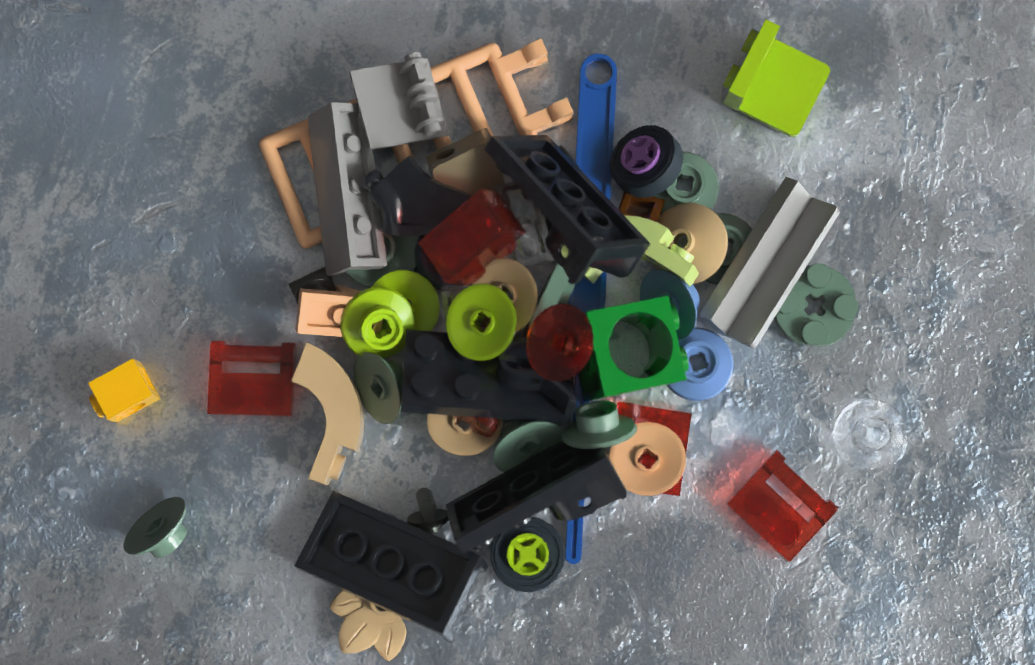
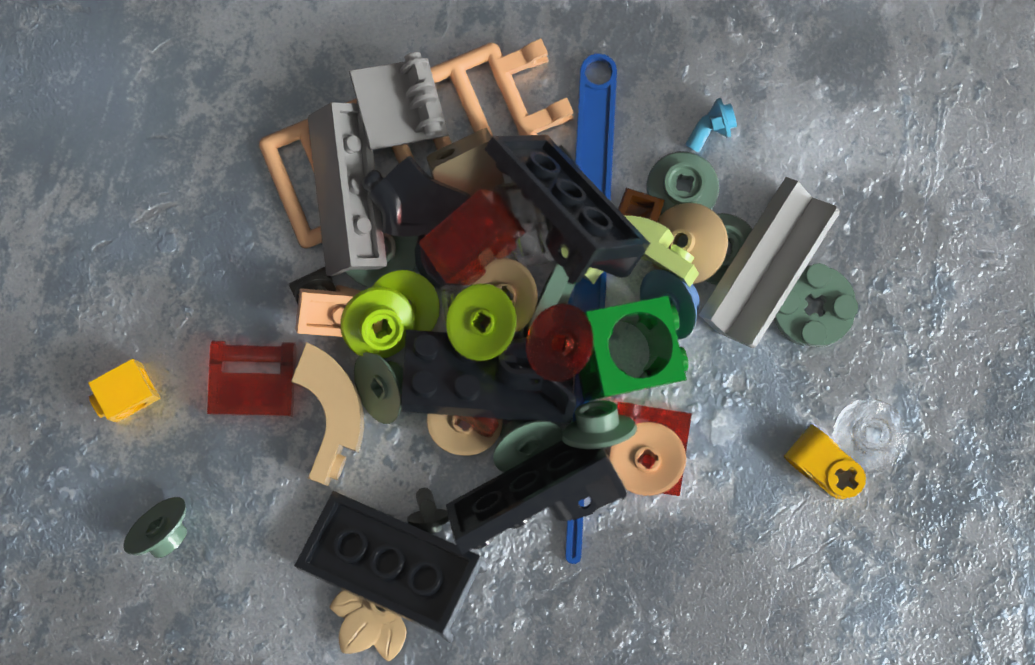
black wheel [490,517,566,593] -> none
black wheel [609,125,683,198] -> none
medium blue piece [667,327,733,401] -> none
lime bracket [722,19,830,137] -> none
clear red plate [726,450,839,562] -> none
none -> medium azure plate [685,98,737,152]
none -> yellow piece [784,424,866,499]

